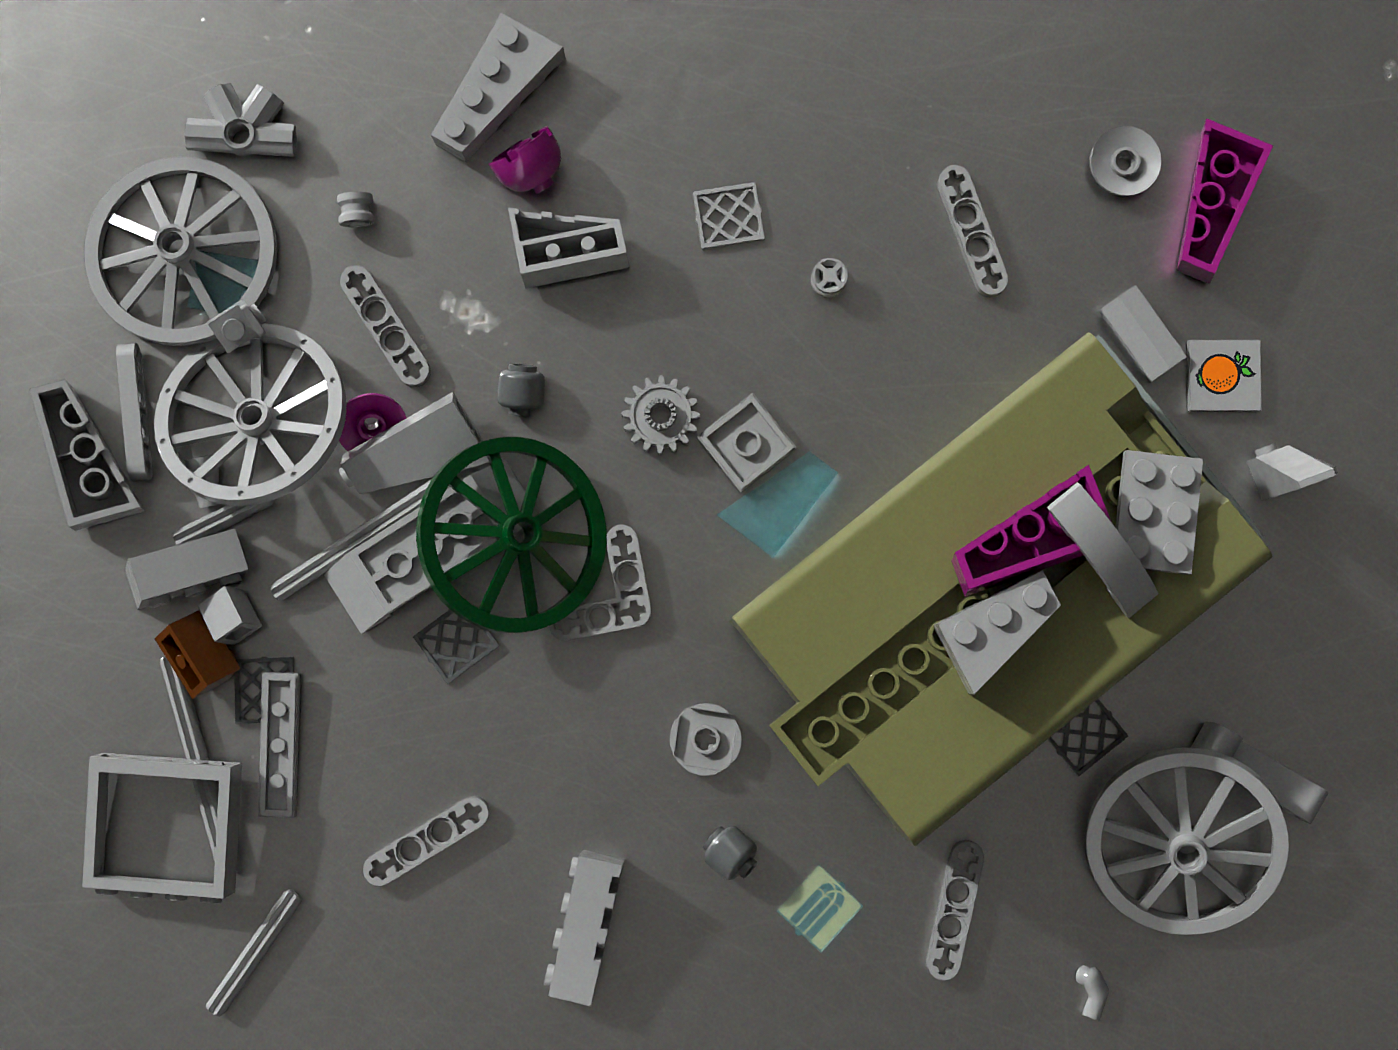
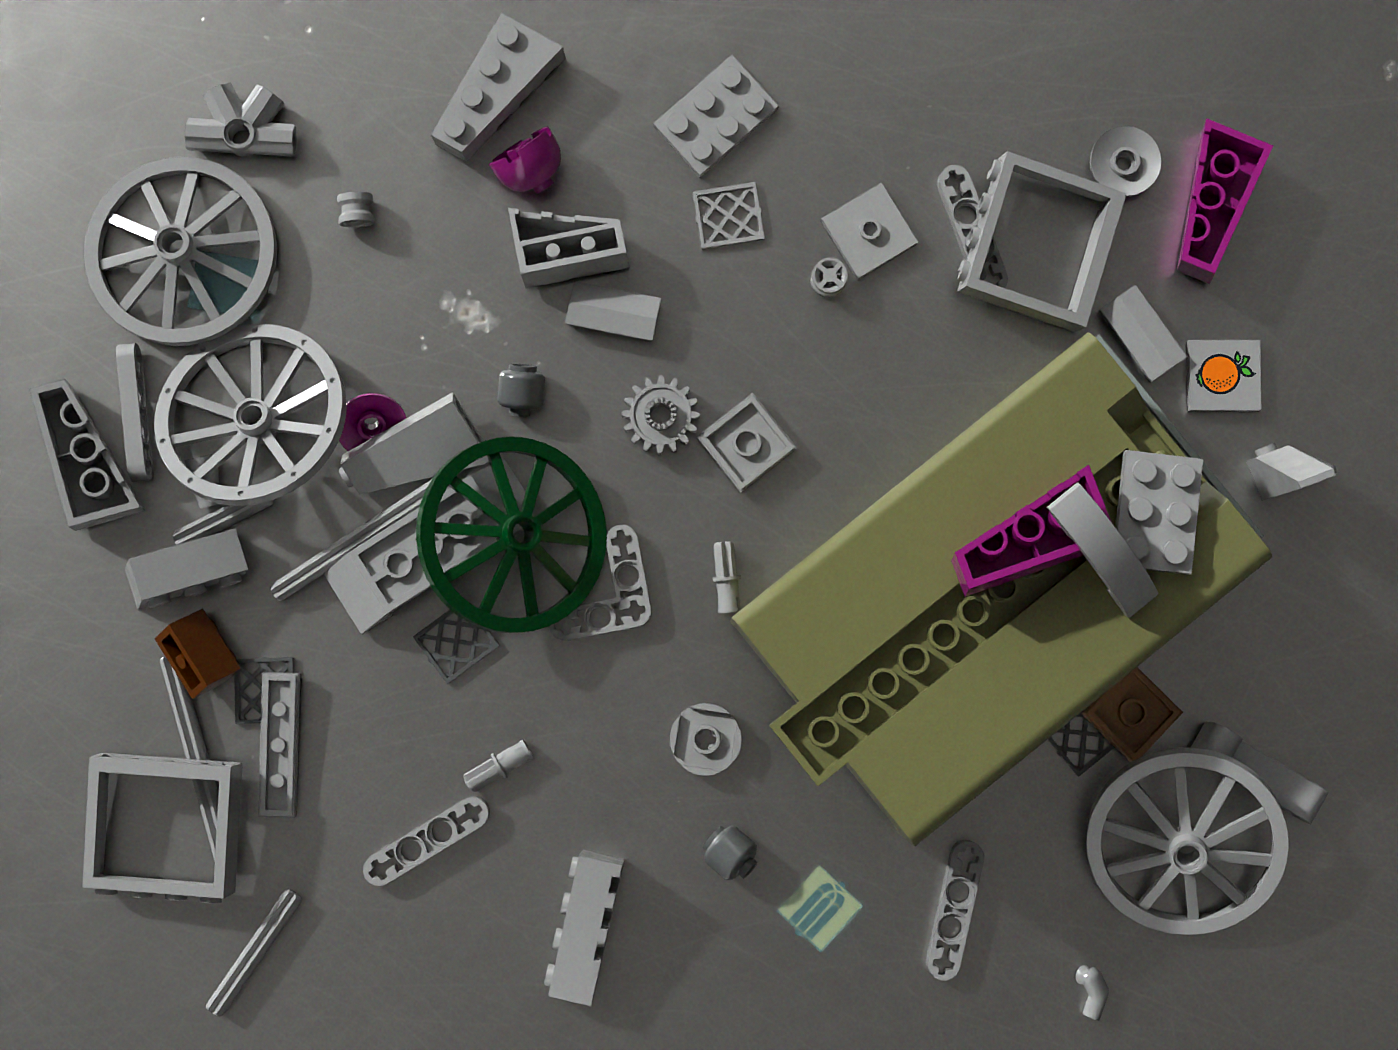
light grey brick [197,586,261,645] -> none
light grey bracket [207,299,267,353] -> none
light grey beam [340,265,431,387] -> none
clear light blue wing [717,451,838,558] -> none
light grey wedge [933,570,1061,694] -> none
none -> light grey axle [463,739,534,792]
none -> light grey piece [565,281,661,341]
none -> light grey plate [653,54,779,178]
none -> light grey axle [713,541,741,613]
none -> light grey plate [821,183,918,280]
none -> light grey window [957,151,1127,332]
none -> medium nougat plate [1081,667,1183,763]

